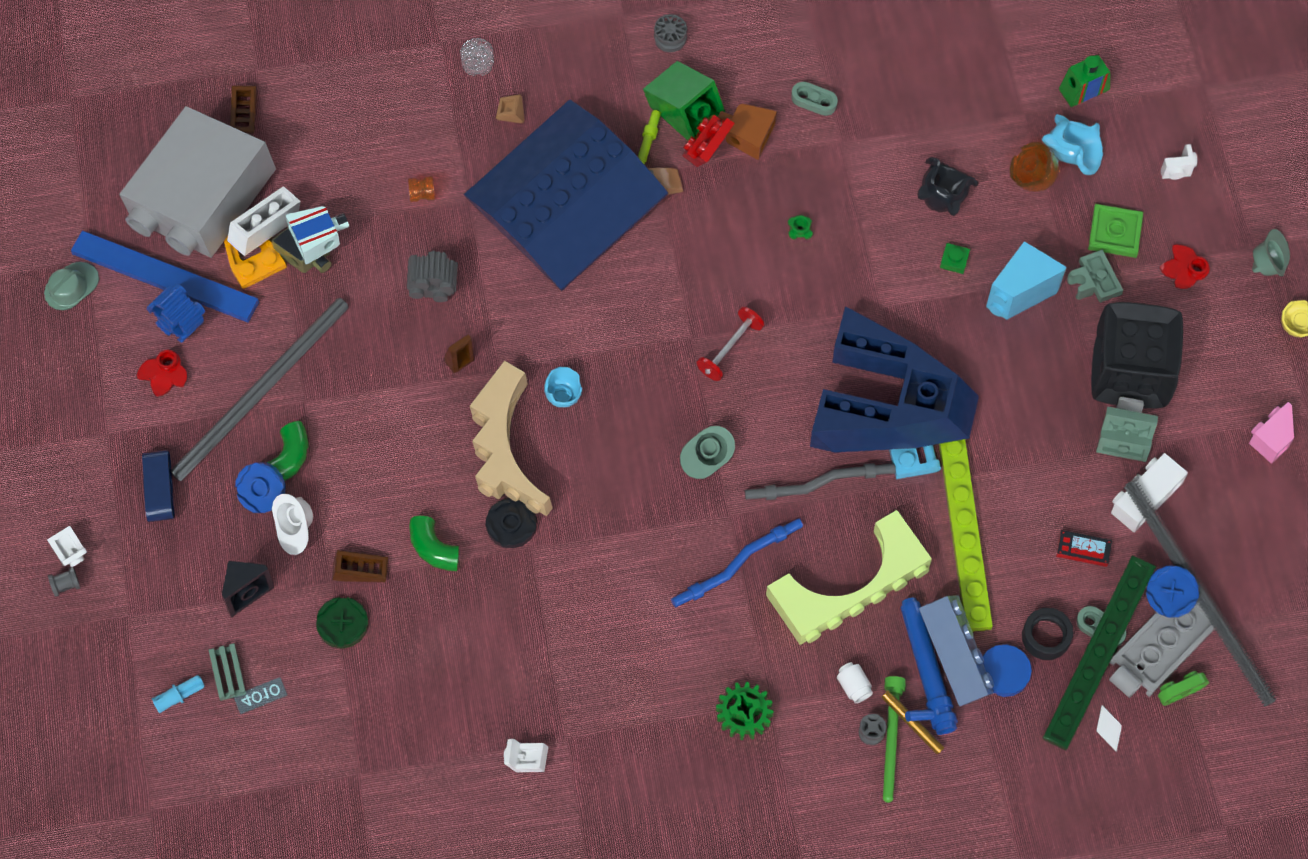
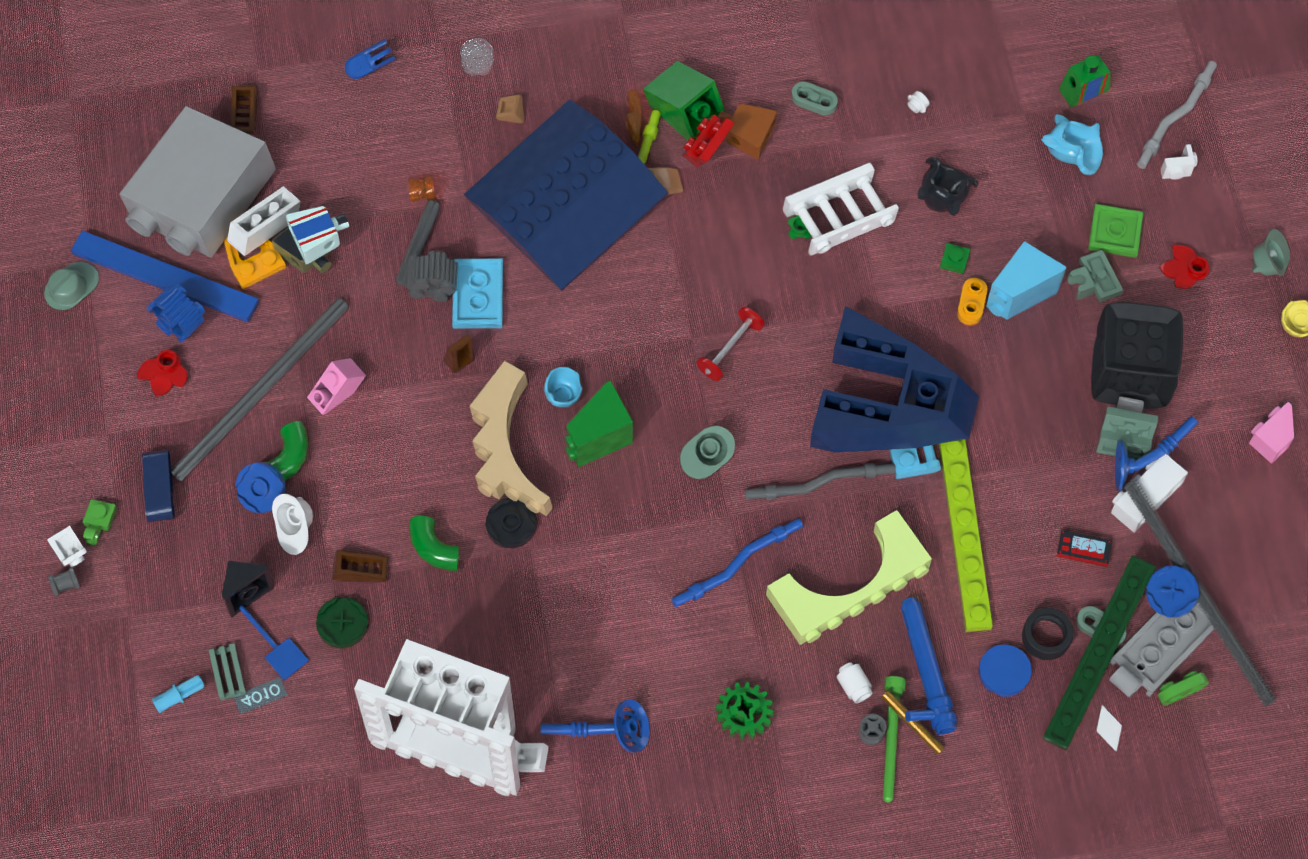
dark grey wheel [654,14,687,53] -> none
sand blue wedge [919,595,994,707] -> none
clear orange cylinder [1009,142,1060,192] -> none
none -> bright green plate [83,499,117,546]
none -> blue piece [239,606,309,681]
none -> bright pink slope [307,358,366,415]
none -> blue arm [345,39,396,79]
none -> white plate [354,639,521,796]
none -> dark grey axle [396,200,440,287]
none -> medium azure tile [452,258,503,329]
none -> blue dish [540,699,650,753]
none -> green slope [564,381,633,468]
none -> clear orange slope [626,89,642,146]
none -> white fence [783,163,899,256]
none -> white plate [907,91,930,113]
none -> light orange plate [957,278,987,325]
none -> blue dish [1115,416,1198,491]
none -> light grey bar [1137,61,1217,169]

